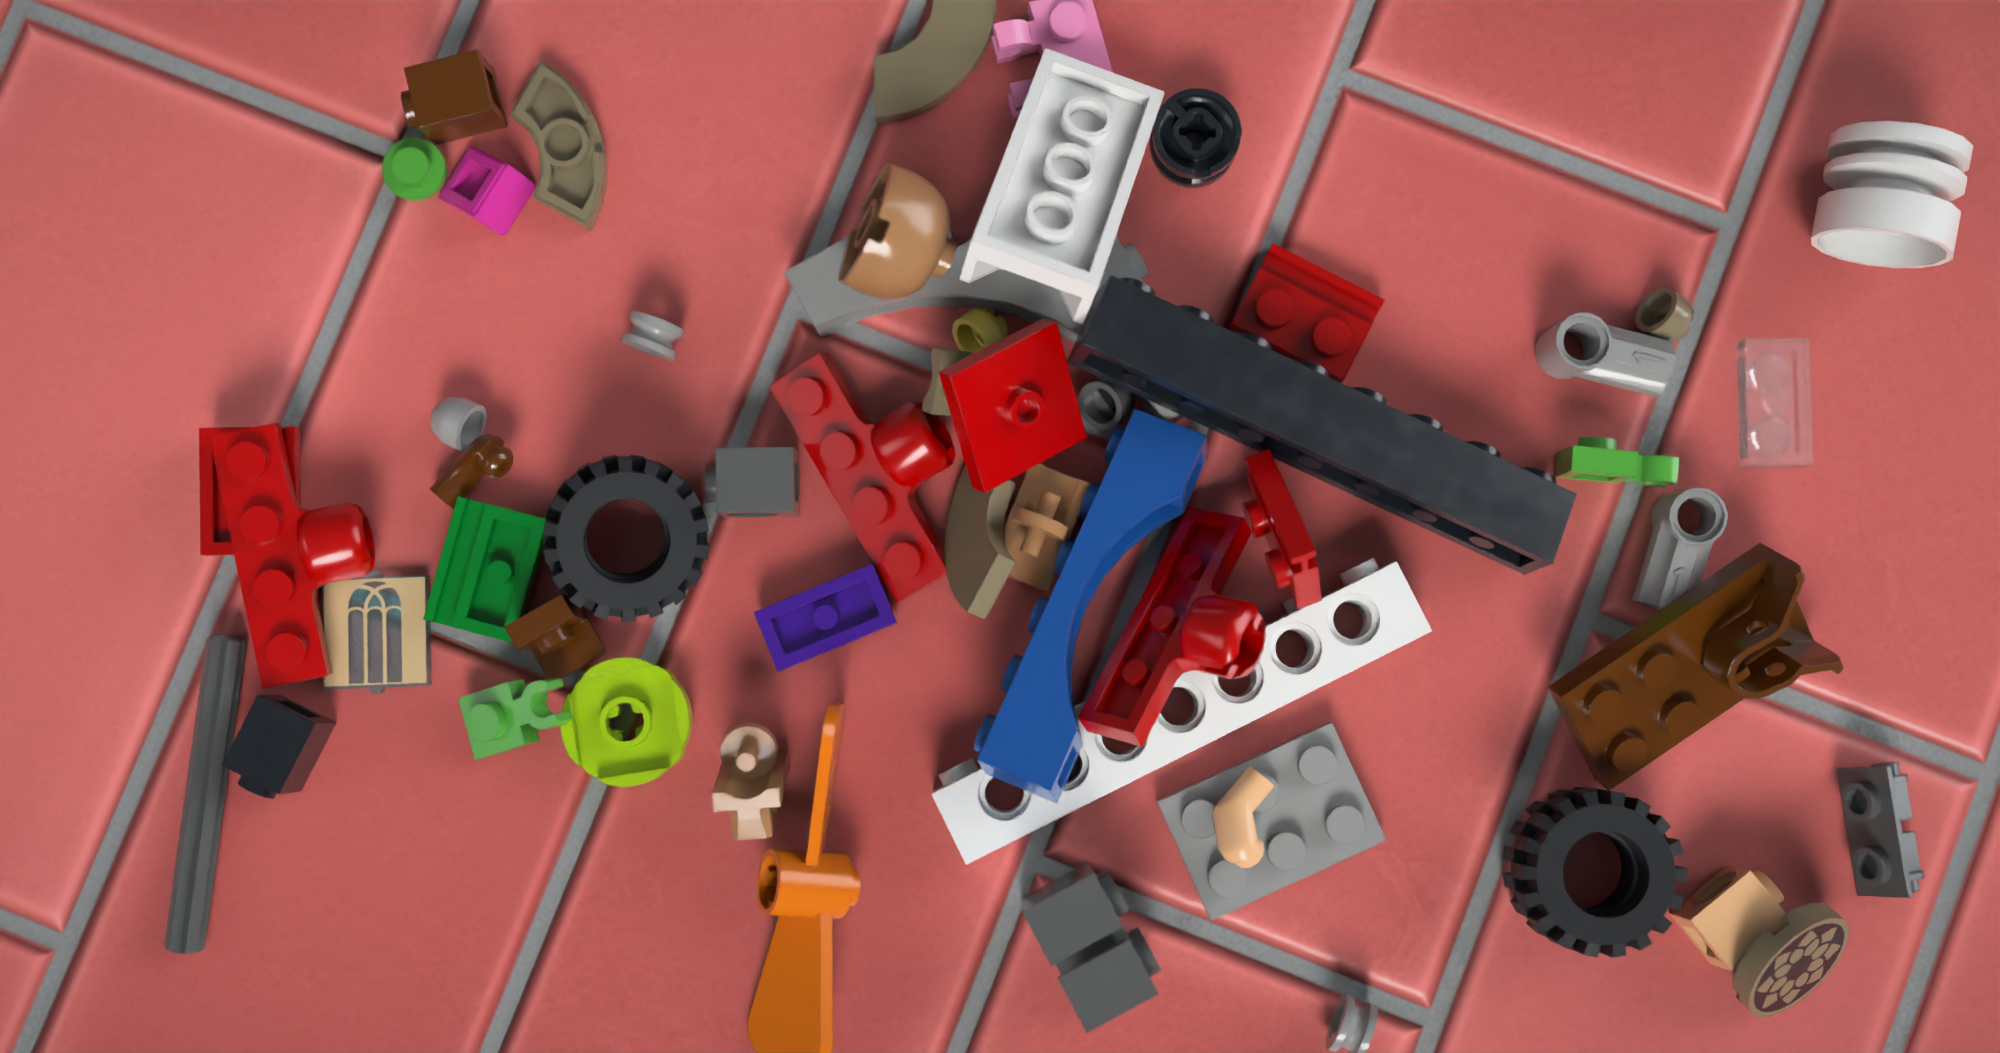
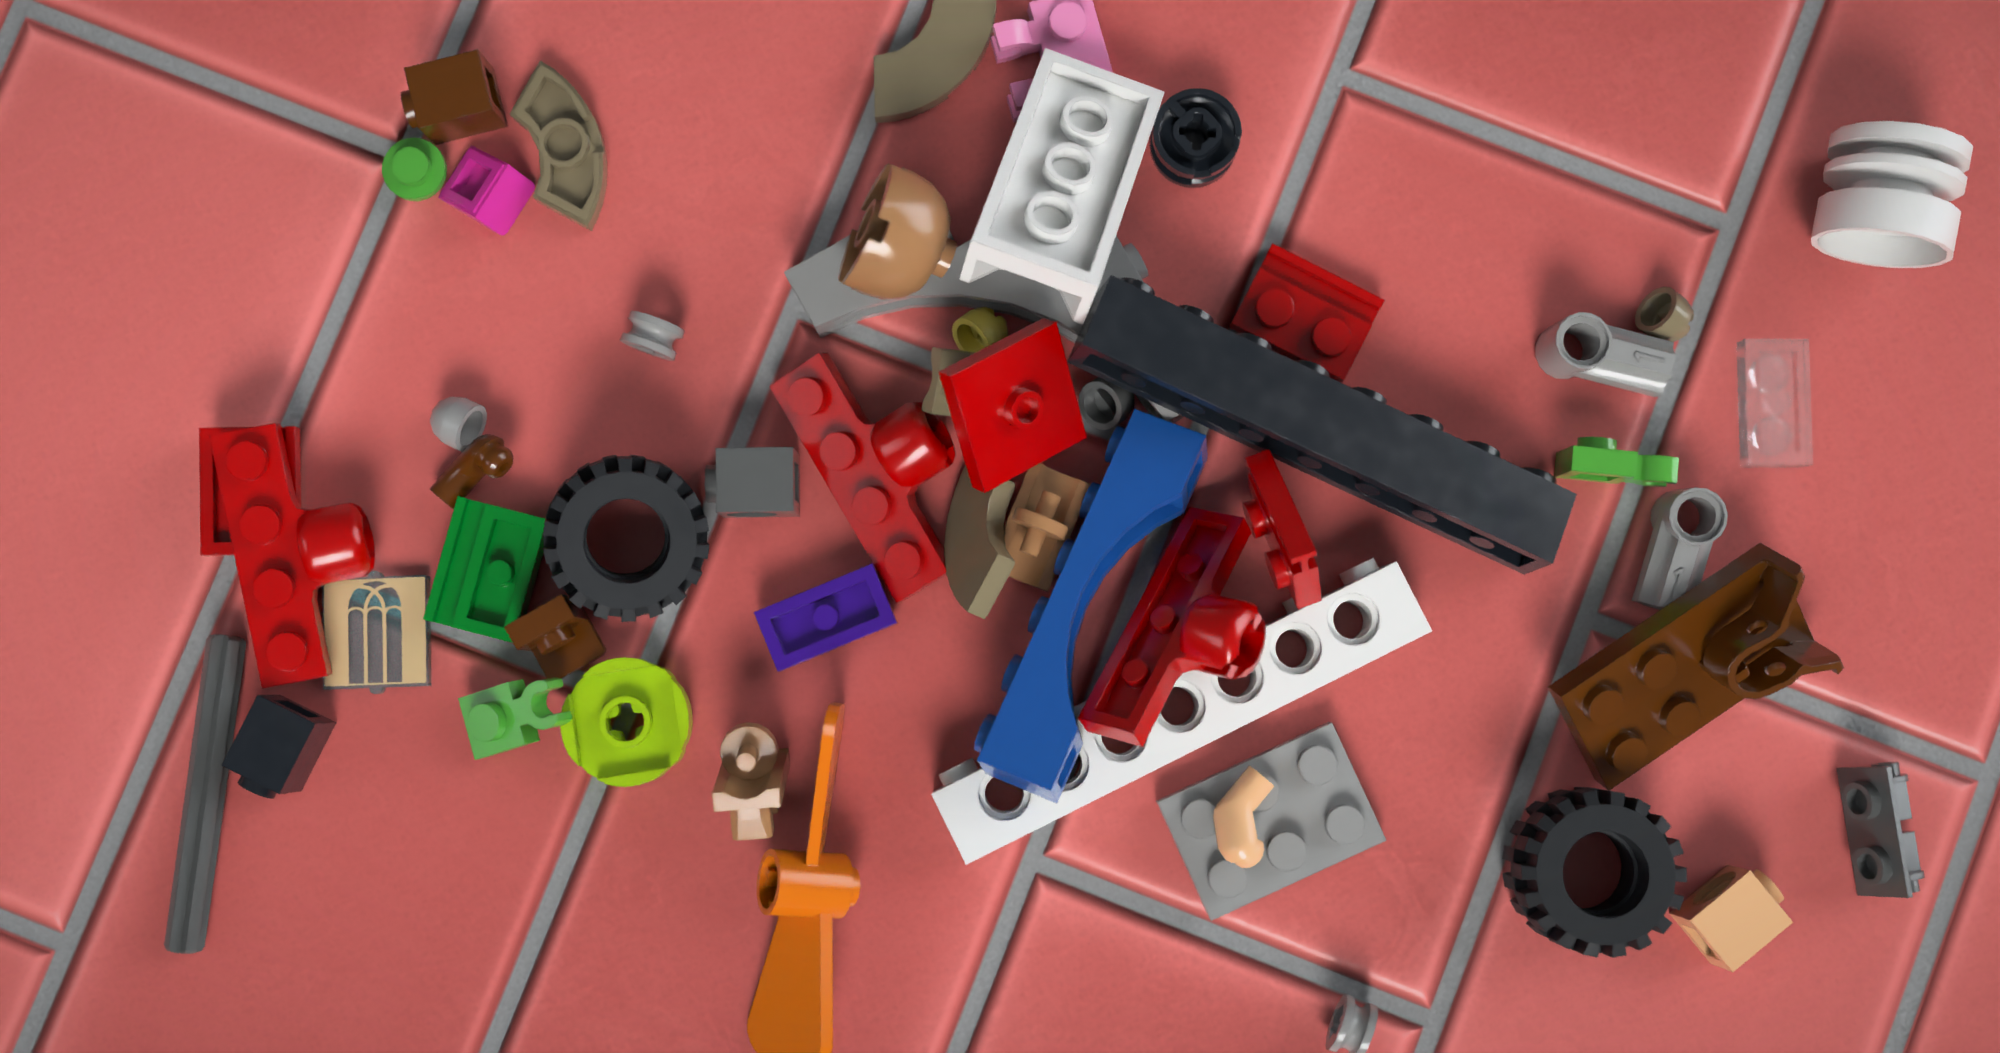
dark grey piece [1021,862,1162,1033] -> none
dark tan tile [1732,902,1850,1017] -> none

